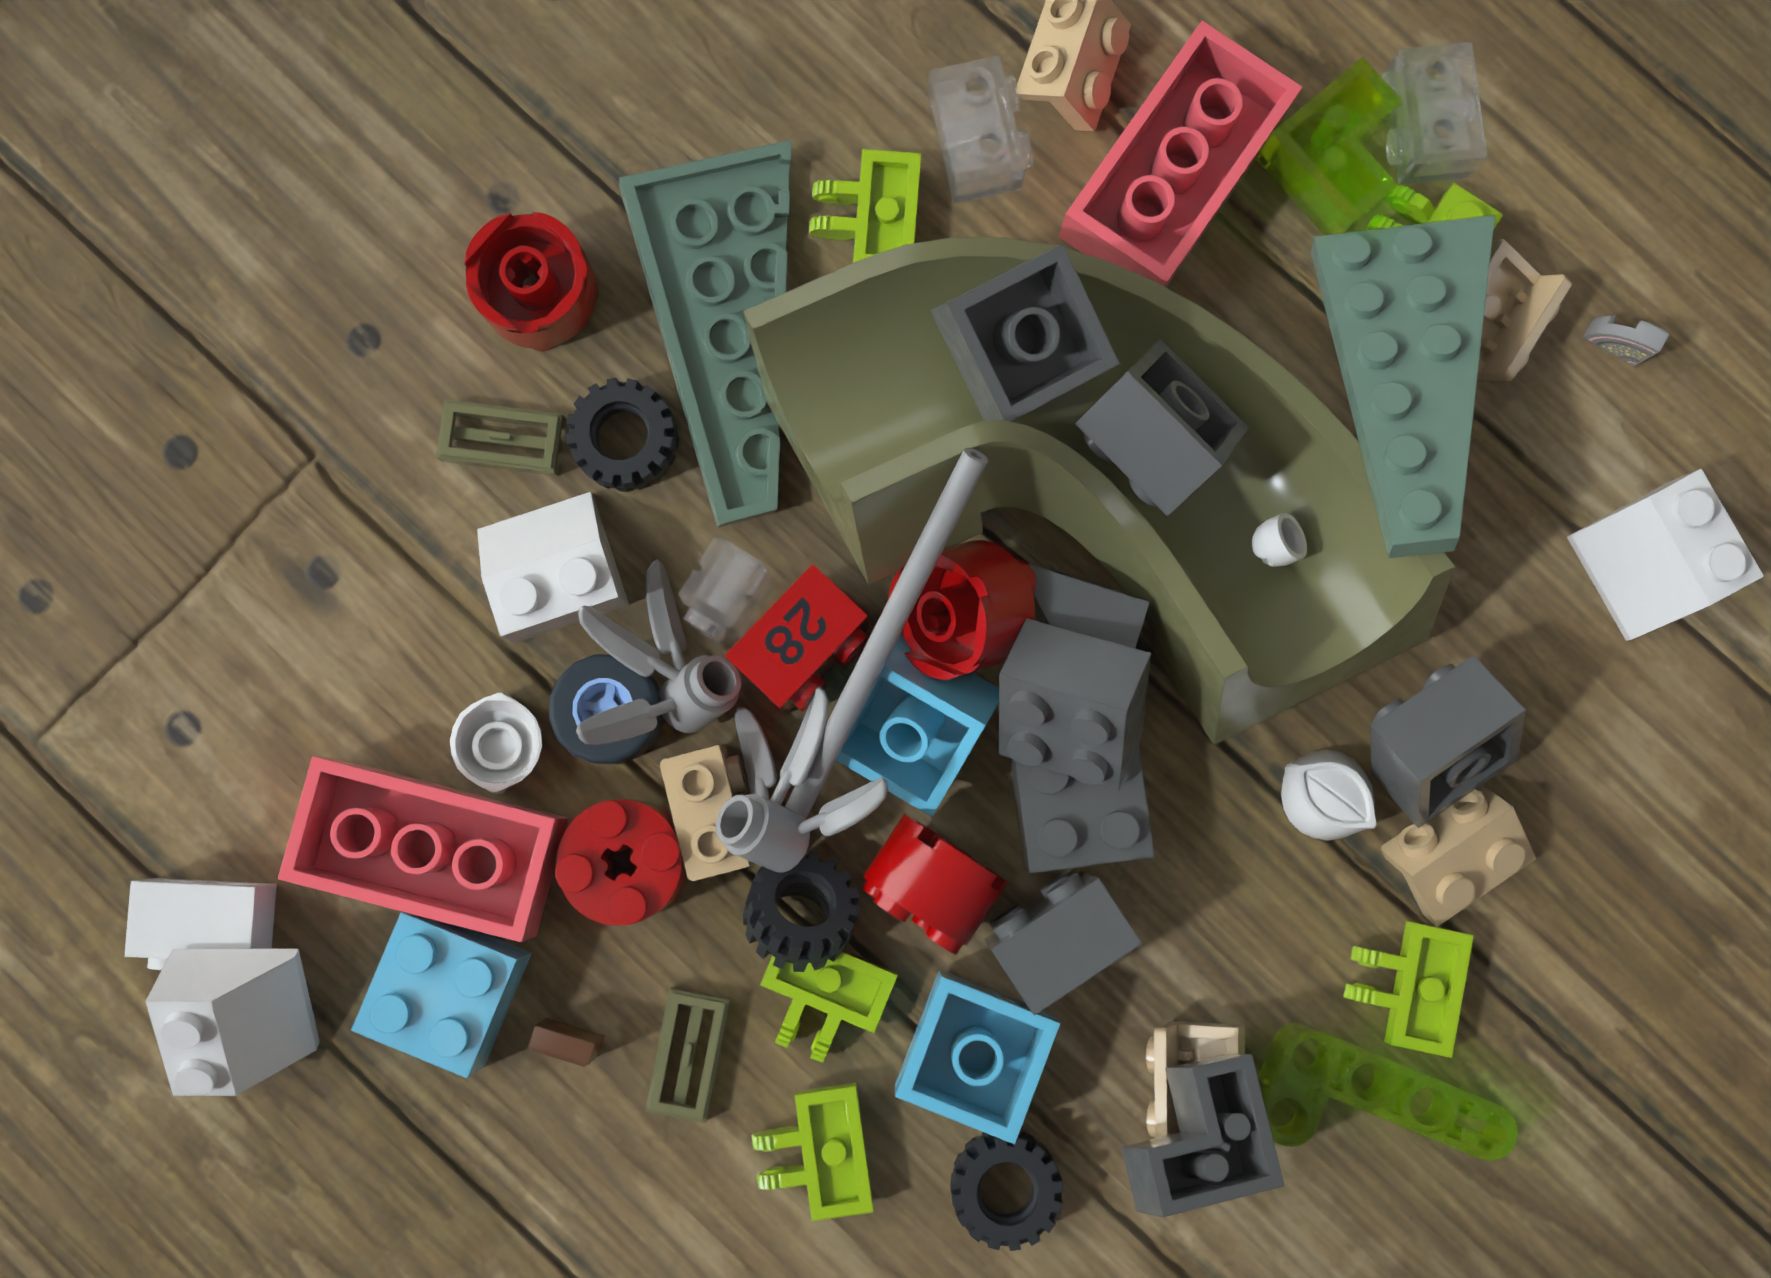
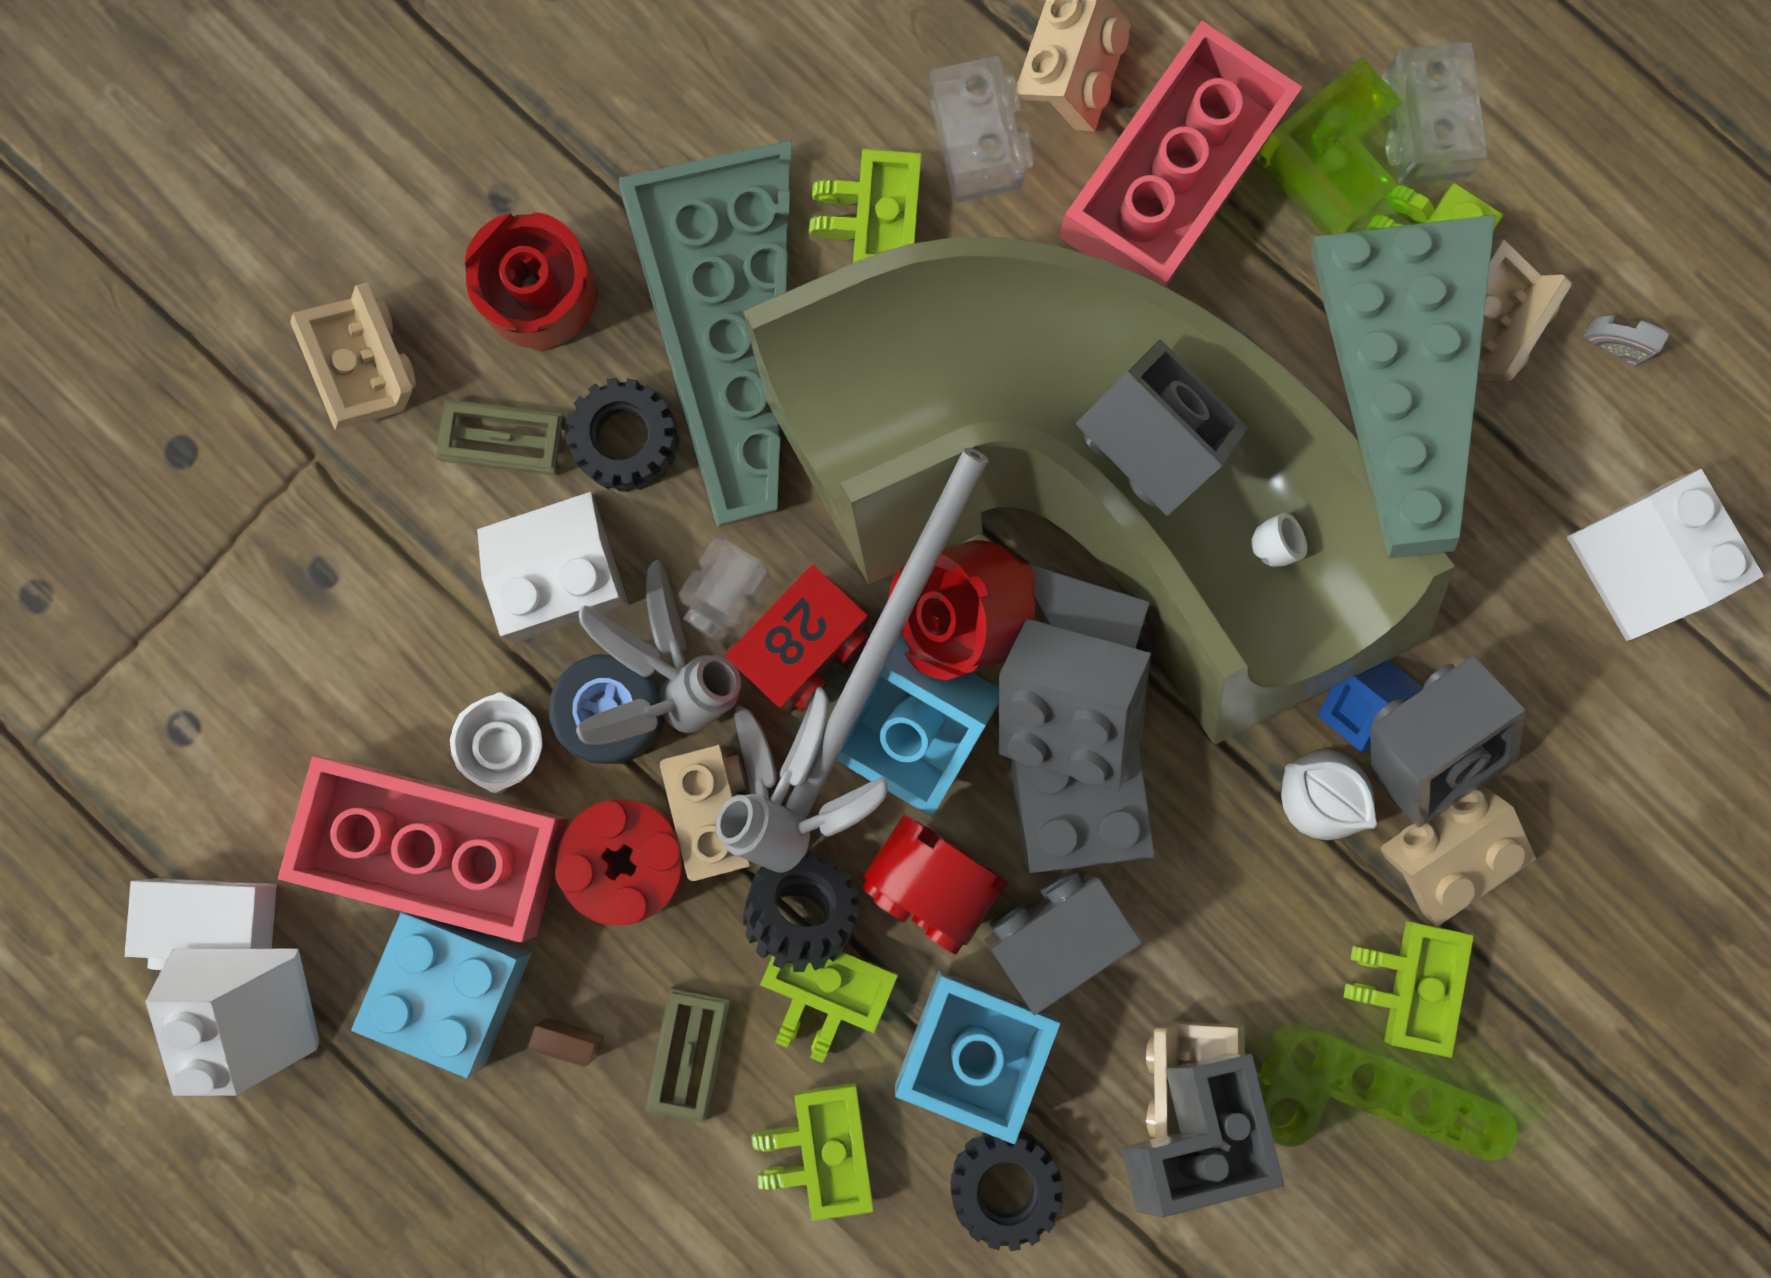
dark grey brick [930,244,1120,421] -> none
none -> tan bracket [290,283,416,430]
none -> blue panel [1317,660,1424,752]

